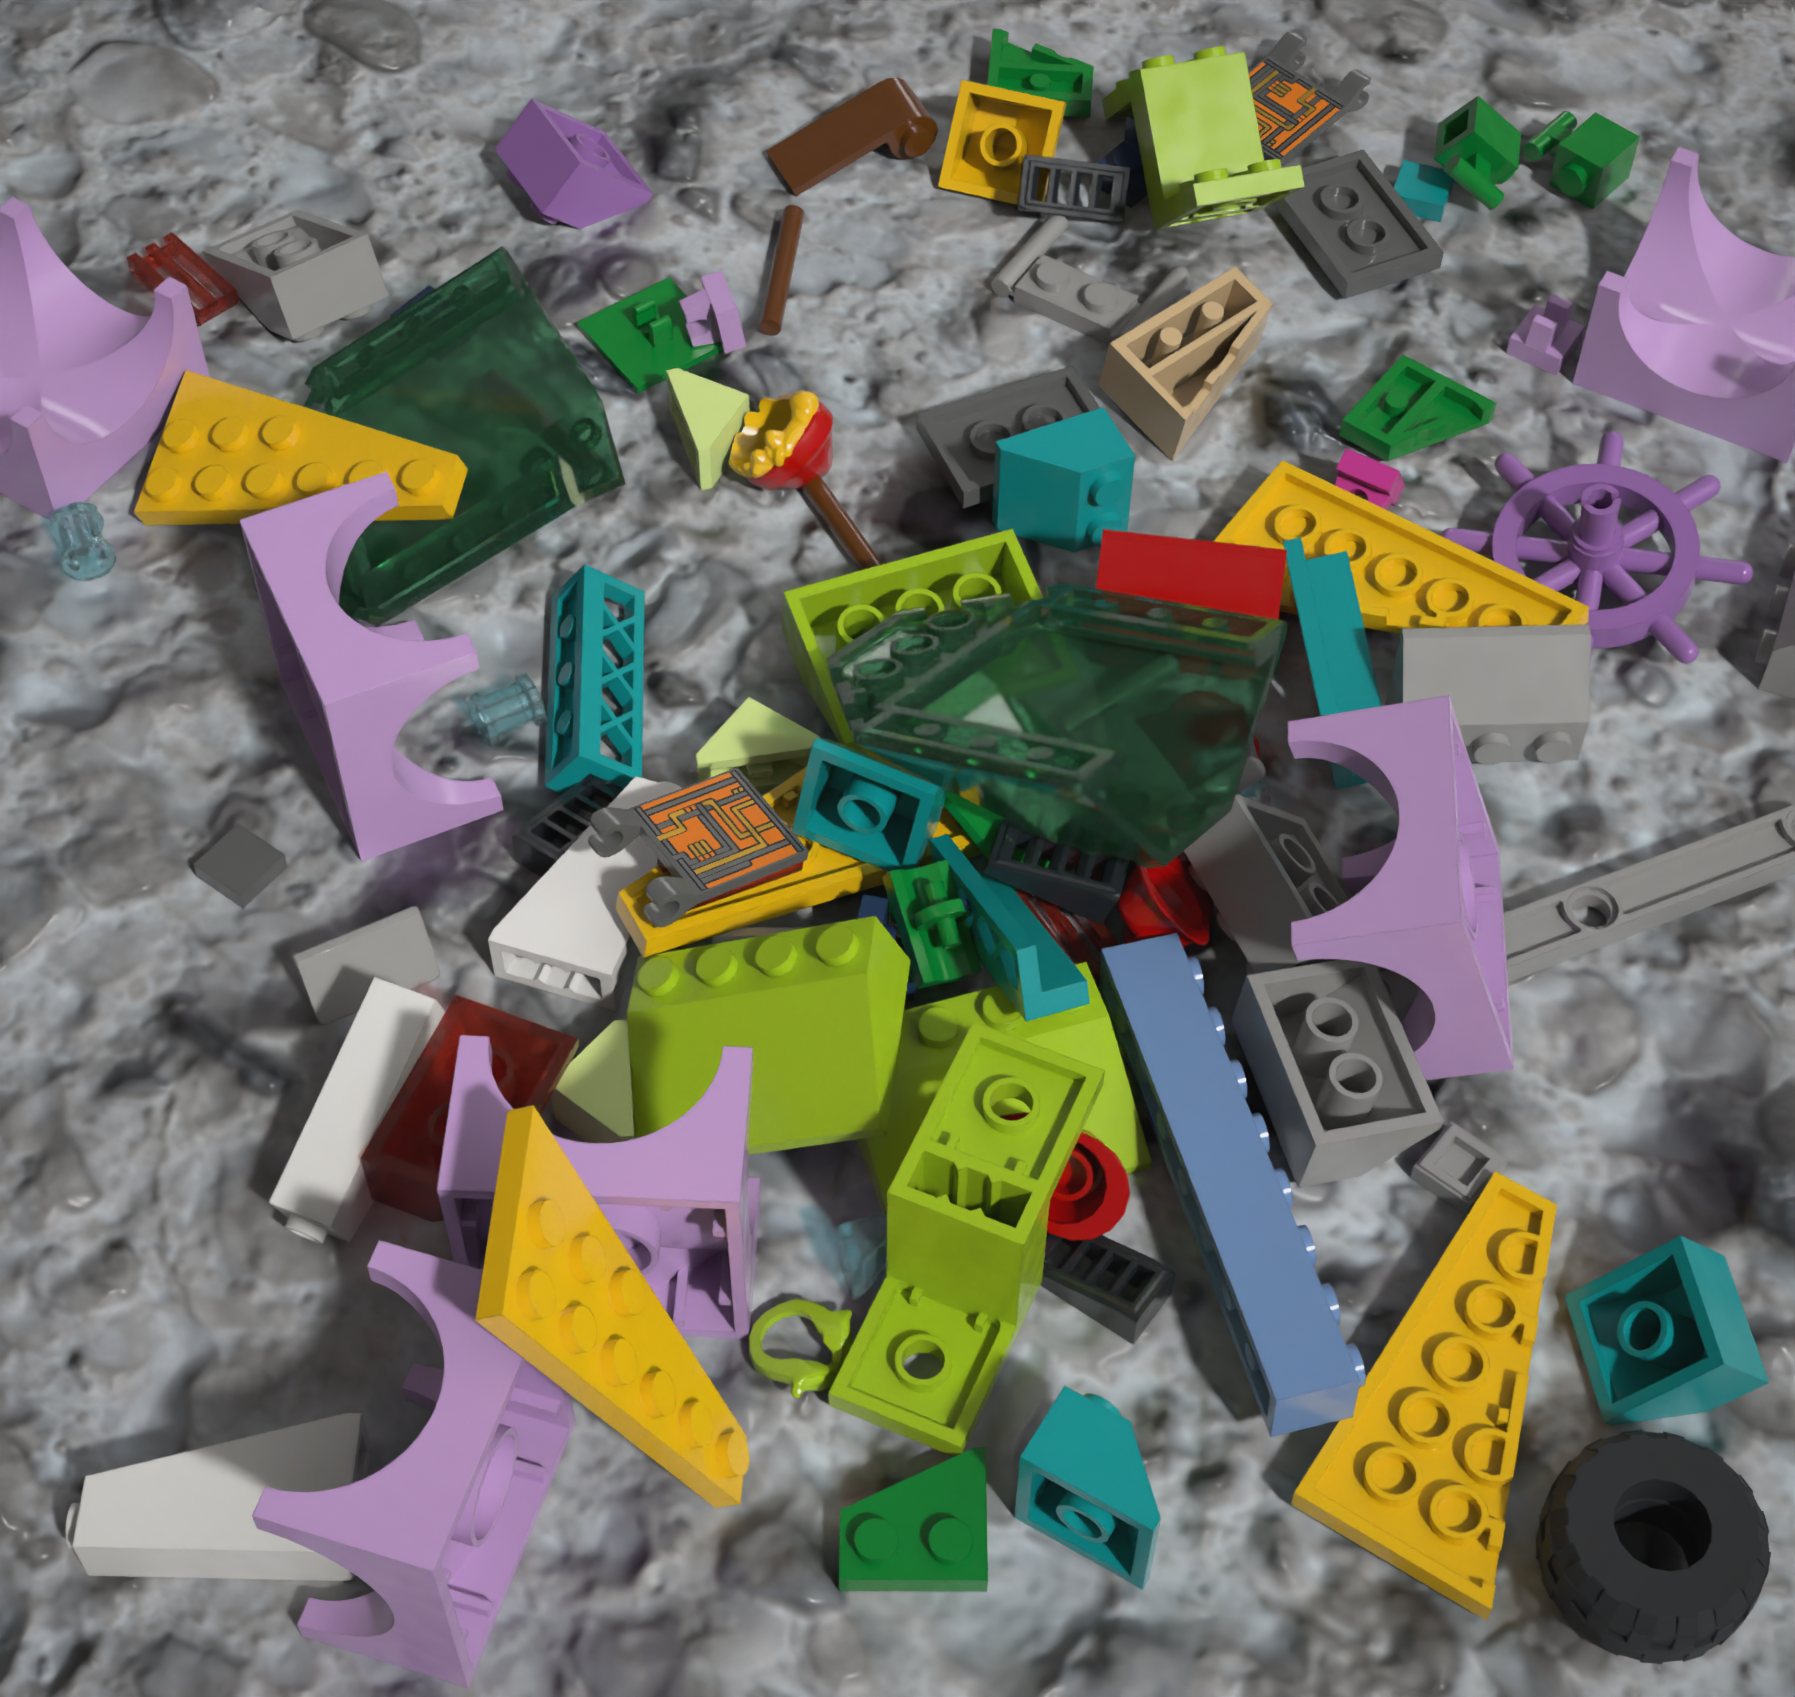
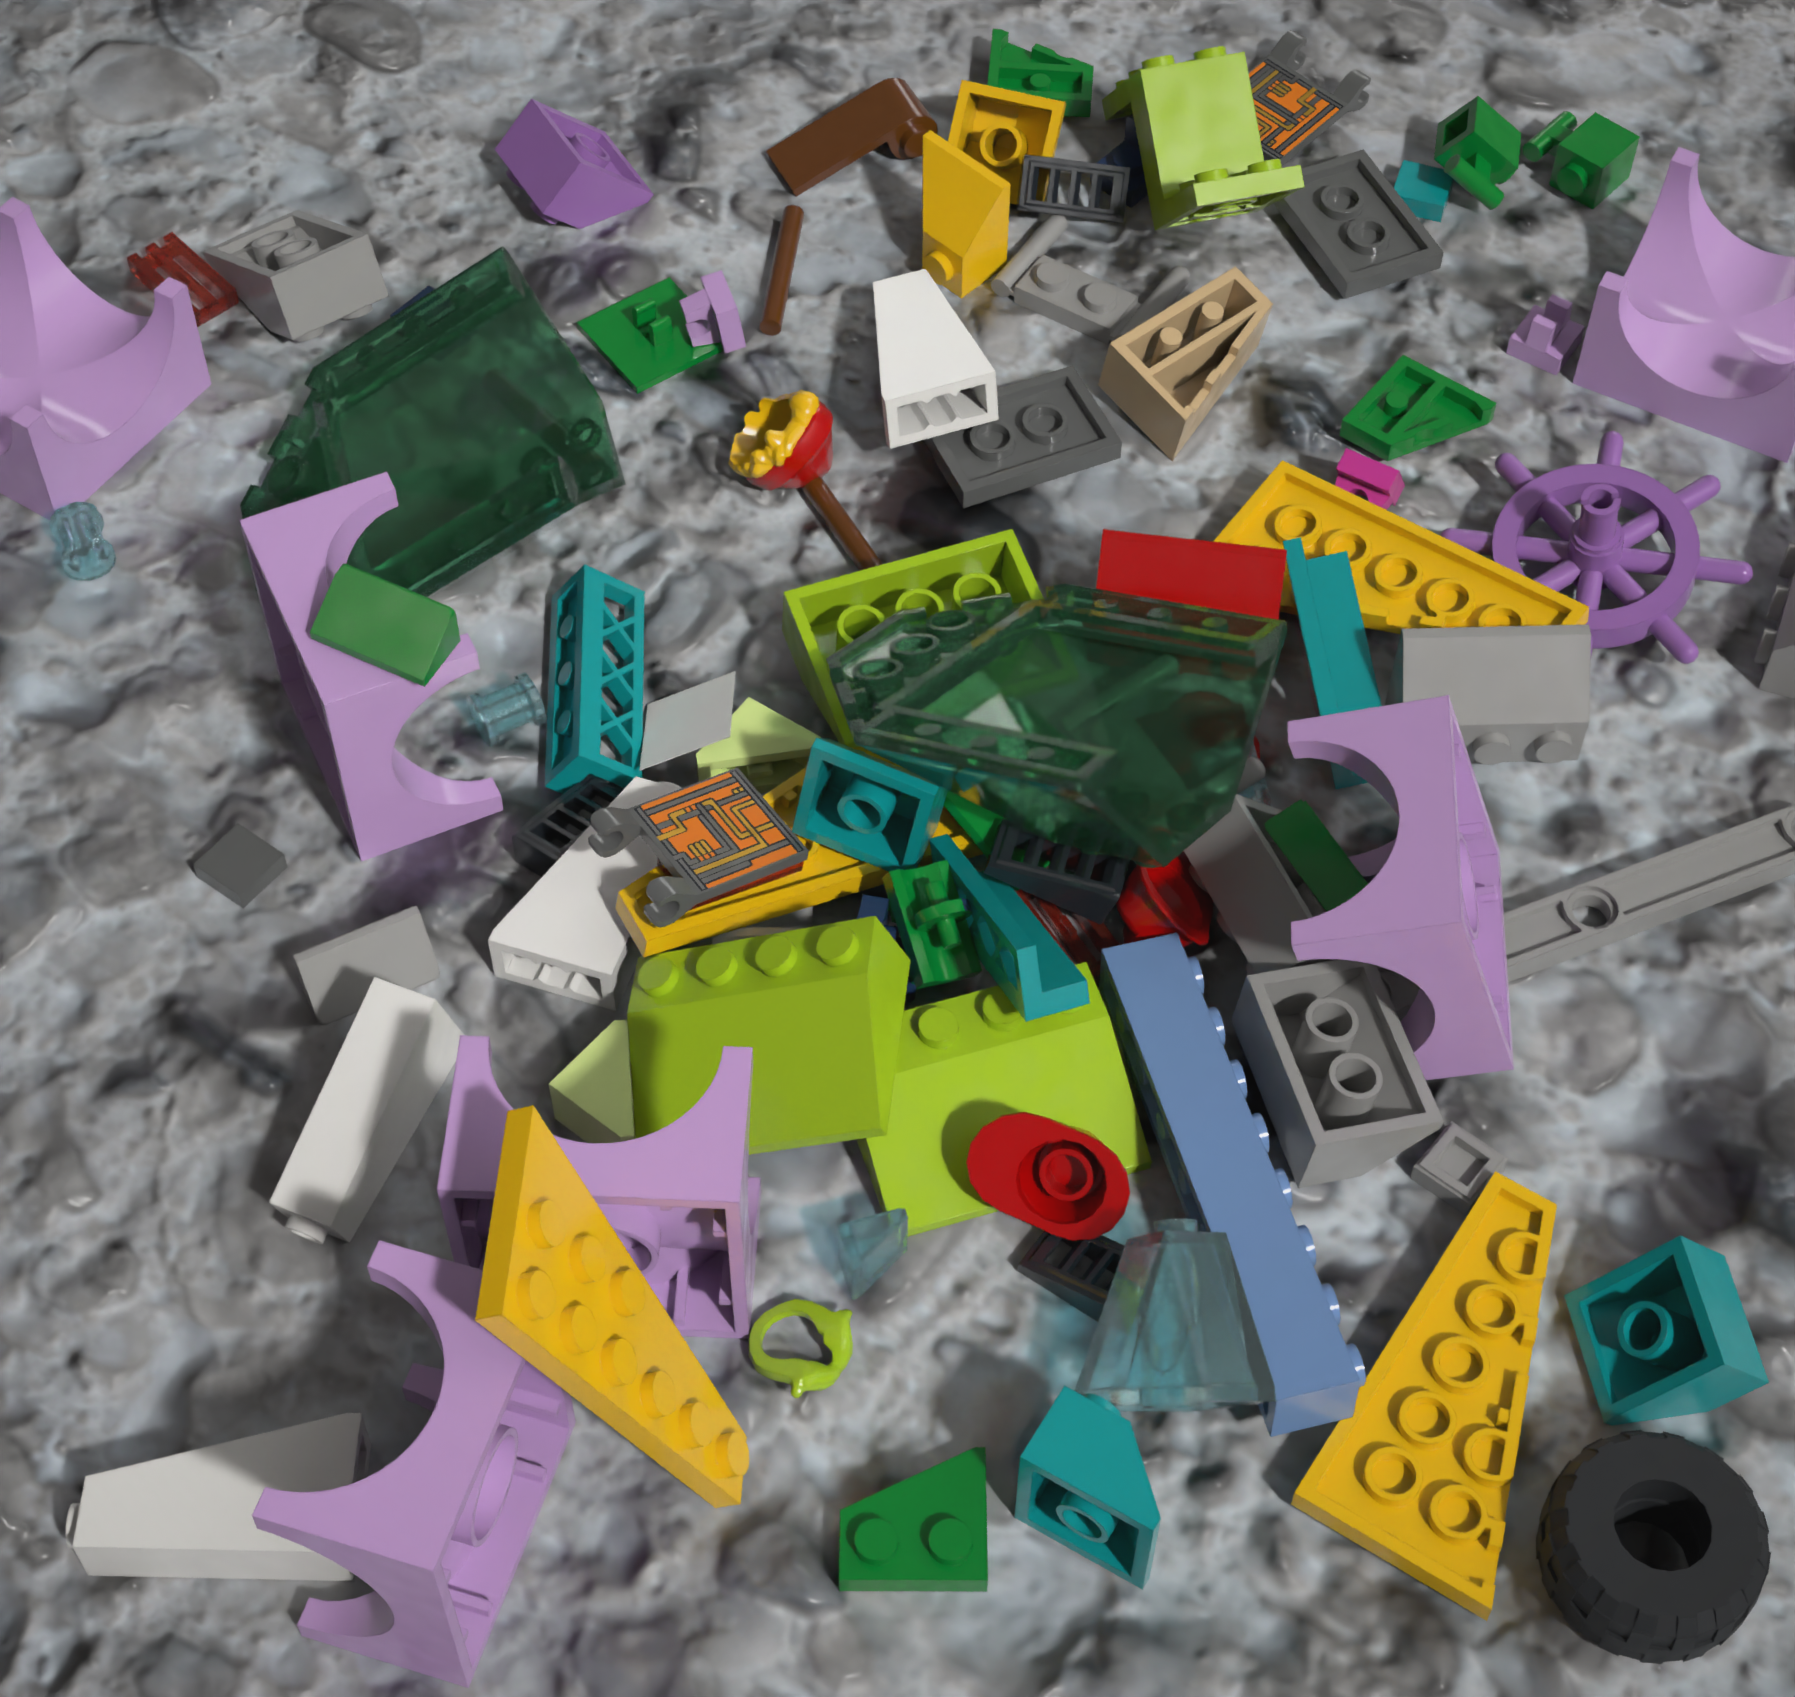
yellow wing [134,370,468,526] -> none
clear red slope [360,995,579,1222] -> none
yellowish green slope [666,368,750,491] -> none
lime bracket [828,1021,1105,1457] -> none
teal slope [992,407,1135,553] -> none
none -> green slope [310,563,461,687]
none -> white sticker [639,671,736,771]
none -> white slope [873,269,999,449]
none -> yellow slope [921,130,1011,299]
none -> clear light blue slope [1074,1219,1276,1412]
none -> green slope [1265,799,1368,912]

